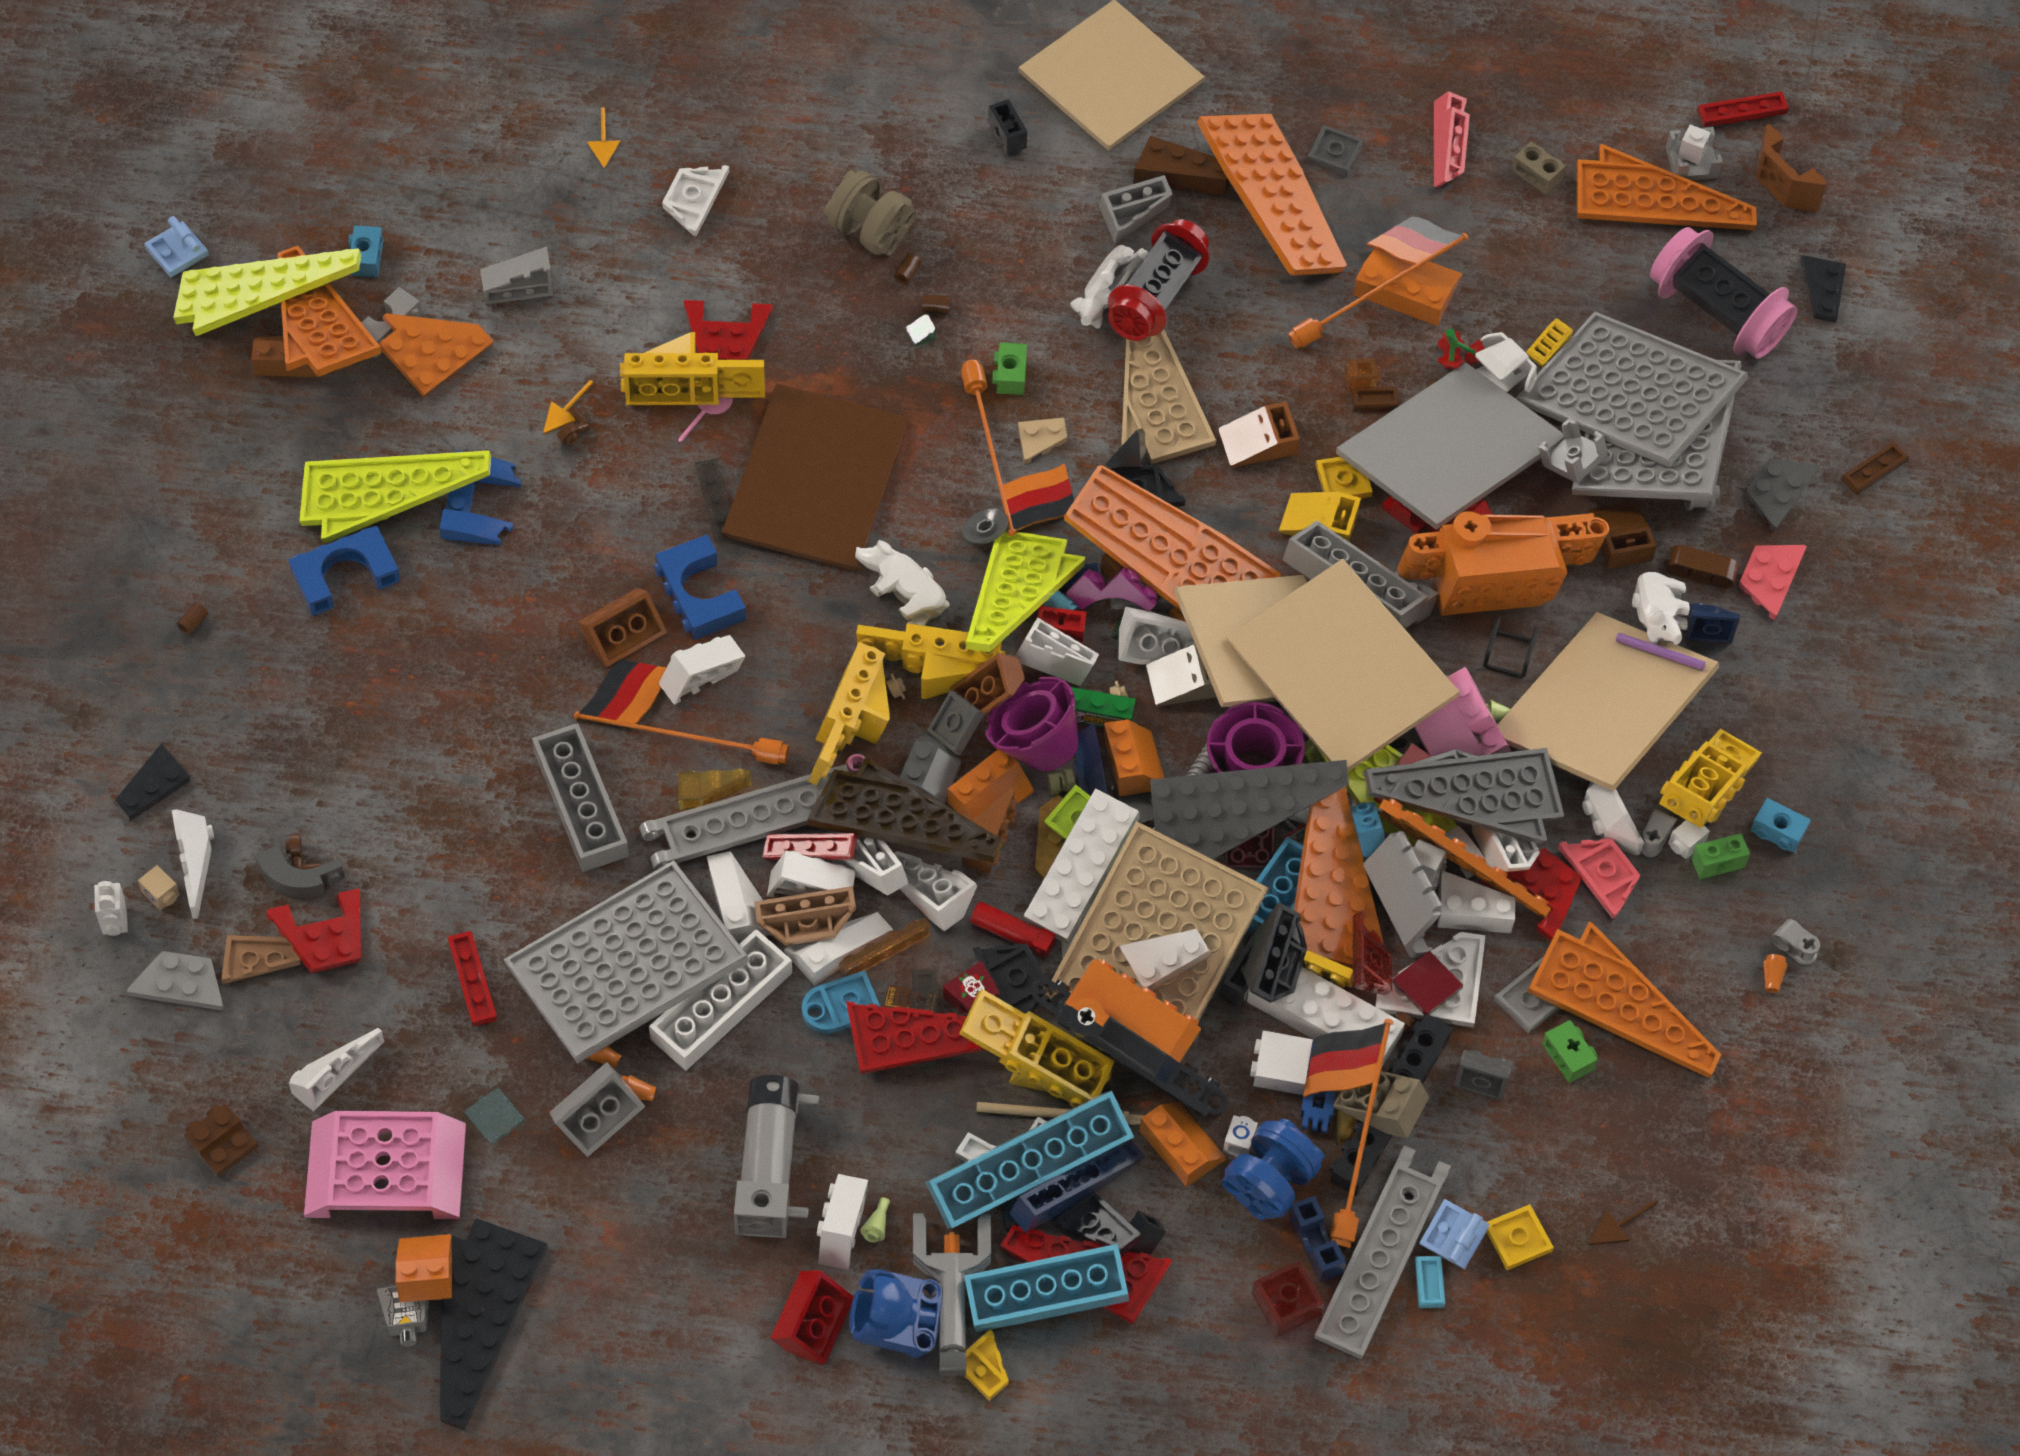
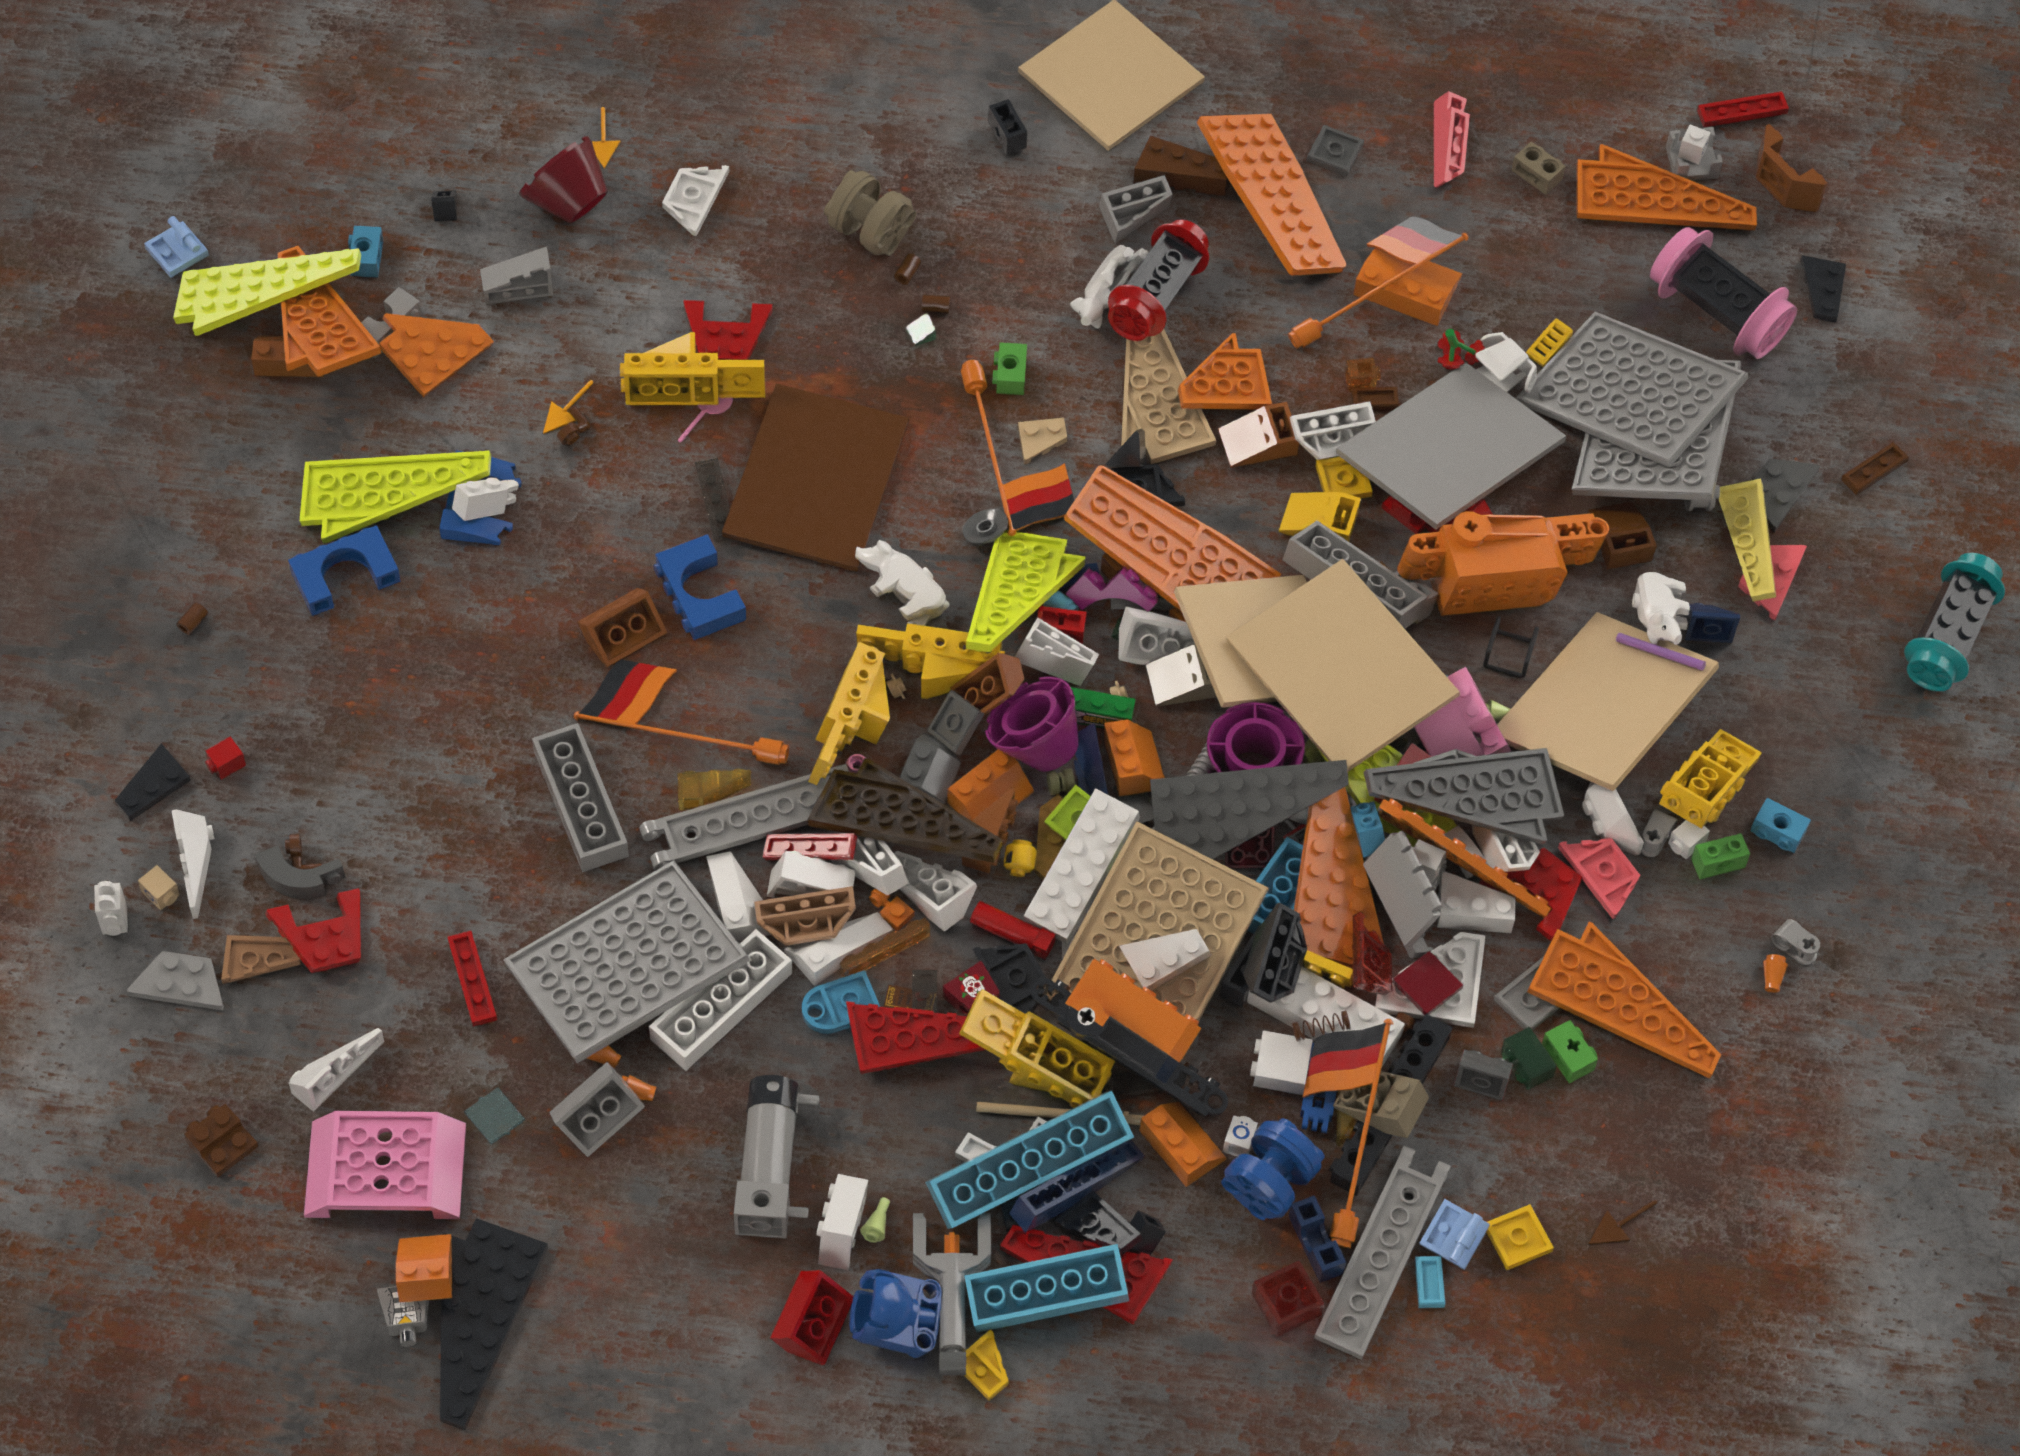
white wedge [659,635,745,705] -> none
light grey panel [1538,418,1608,484] -> none
reddish brown beam [1667,545,1739,589] -> none
none -> red brick [205,736,246,780]
none -> black slope [431,190,457,221]
none -> white hinge [452,478,519,521]
none -> dark red cone [519,136,608,224]
none -> orange plate [869,888,915,931]
none -> yellow head [1003,839,1037,877]
none -> orange wing [1178,333,1272,409]
none -> white wedge [1289,402,1376,460]
none -> reddish brown piece [1292,1010,1351,1042]
none -> clear green piece [1501,1026,1557,1090]
none -> light yellow wing [1719,478,1776,602]
none -> brick [1904,553,2005,691]

